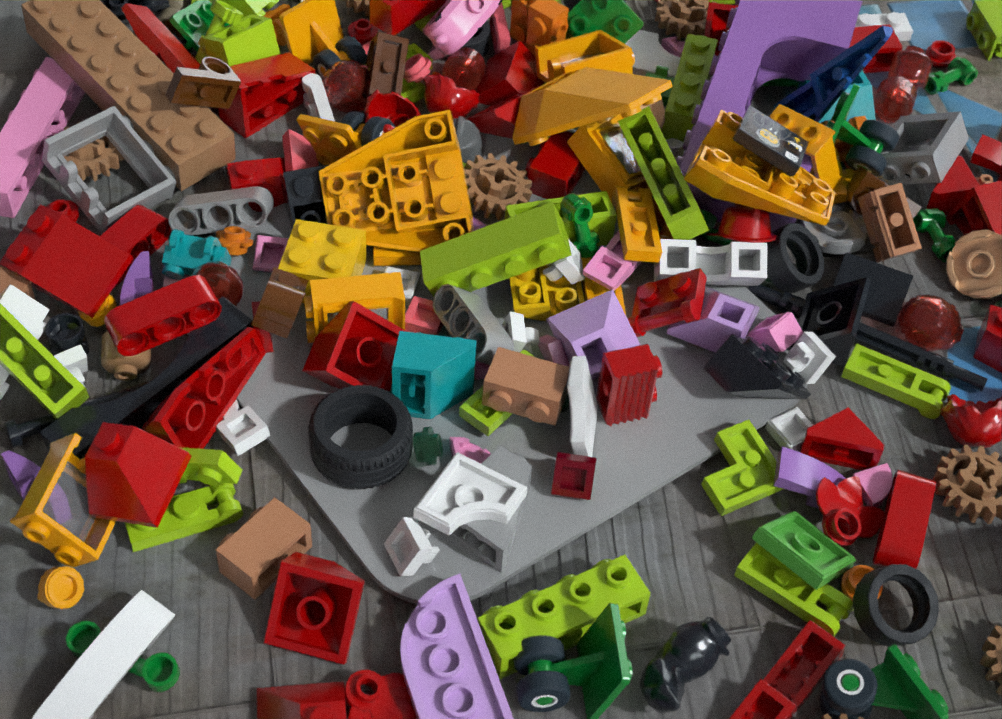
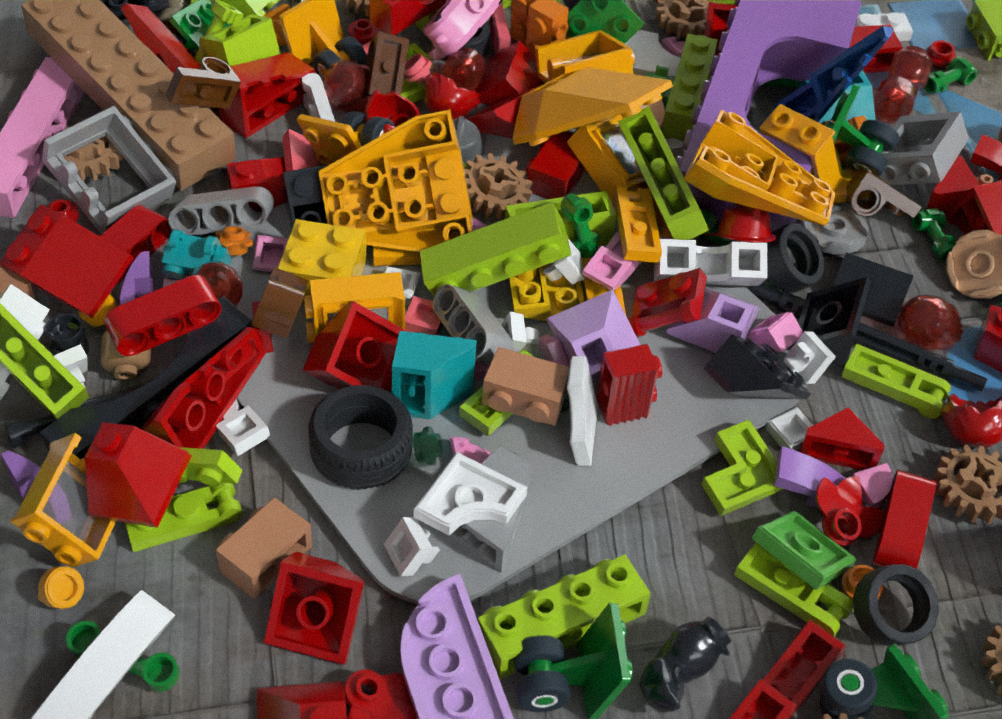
dark red tile [551,452,597,500] -> none
tile [732,105,809,177] -> none
nougat brick [857,183,922,263] -> none

